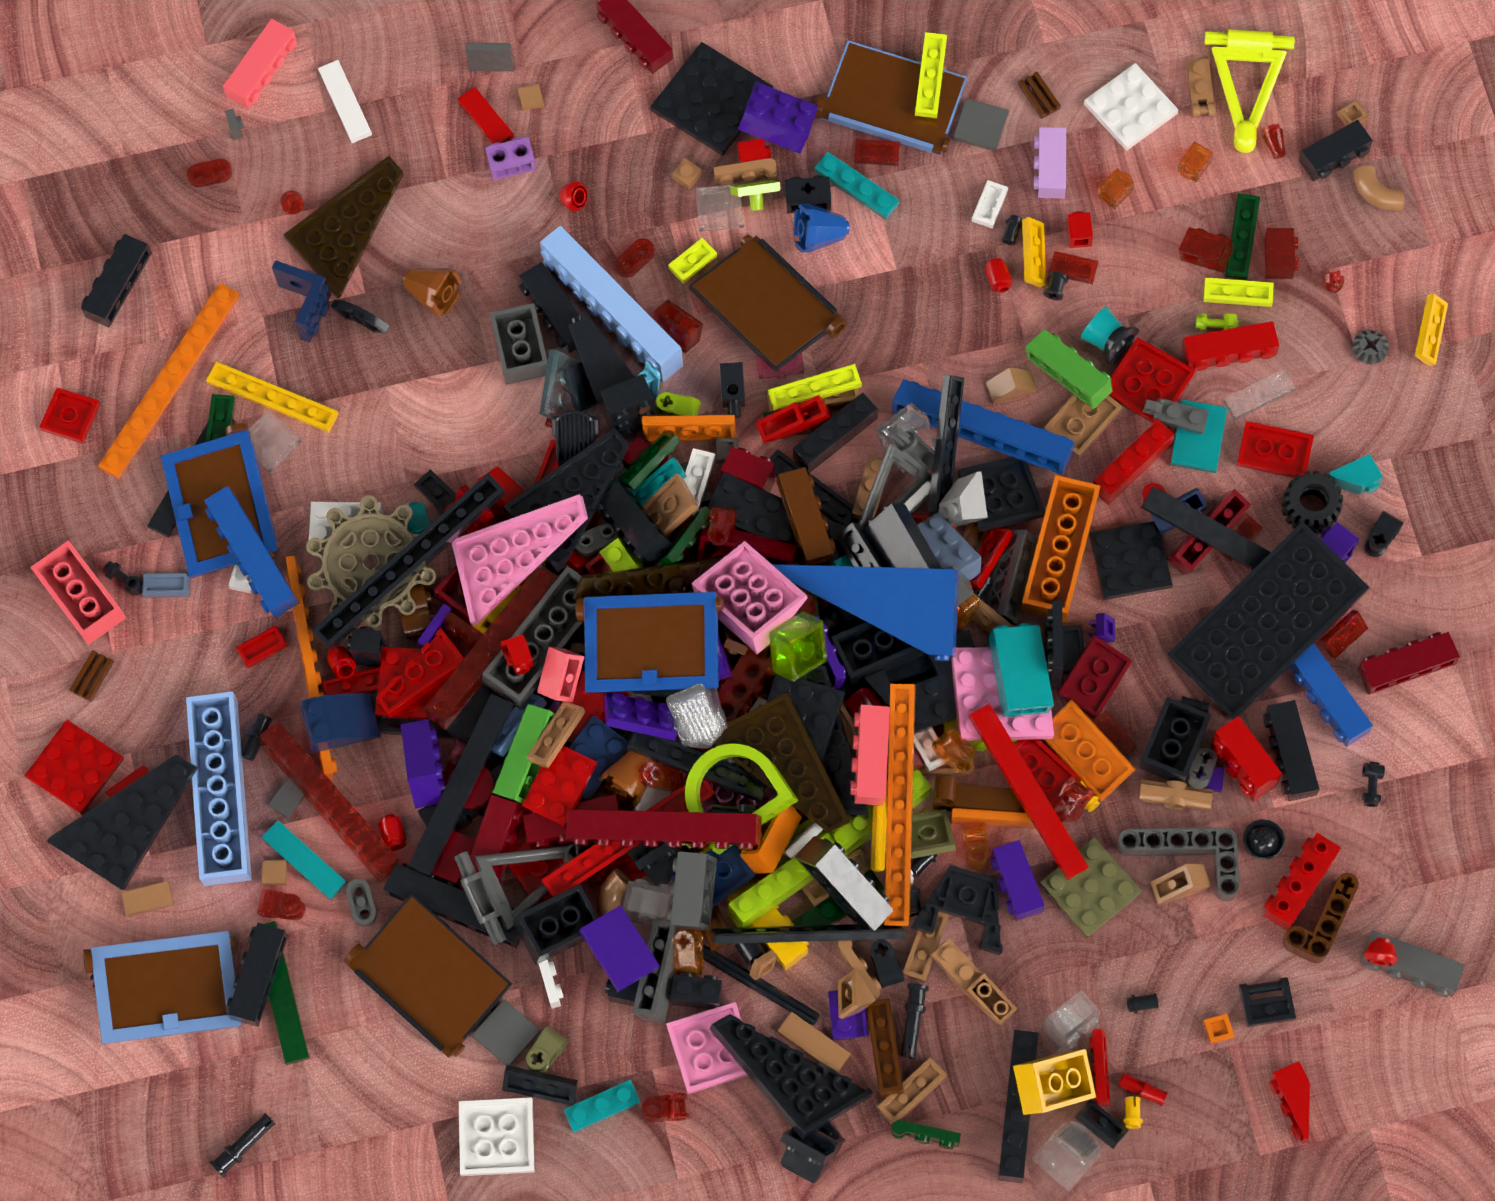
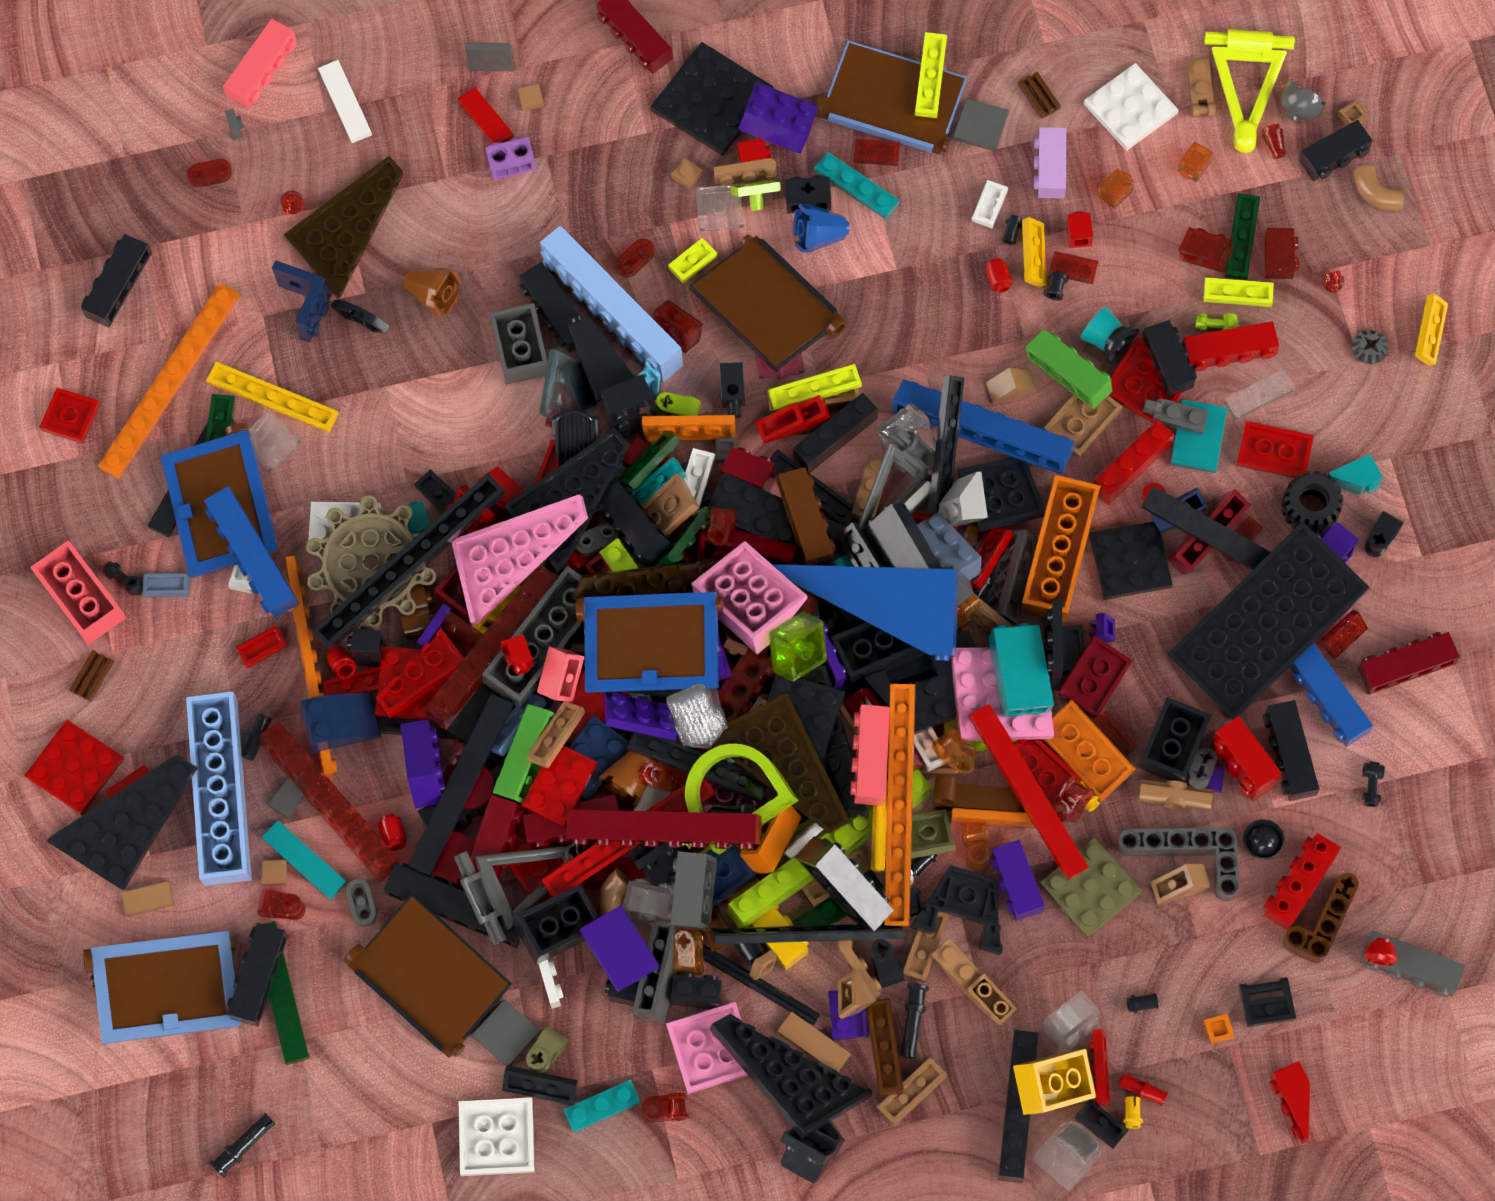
red cone [559,181,588,212] -> none
dark green plate [892,1120,961,1150] -> none
black pin [1181,696,1210,713] -> none
none -> black brick [1142,320,1197,397]
none -> dark grey cylinder [1280,80,1327,123]

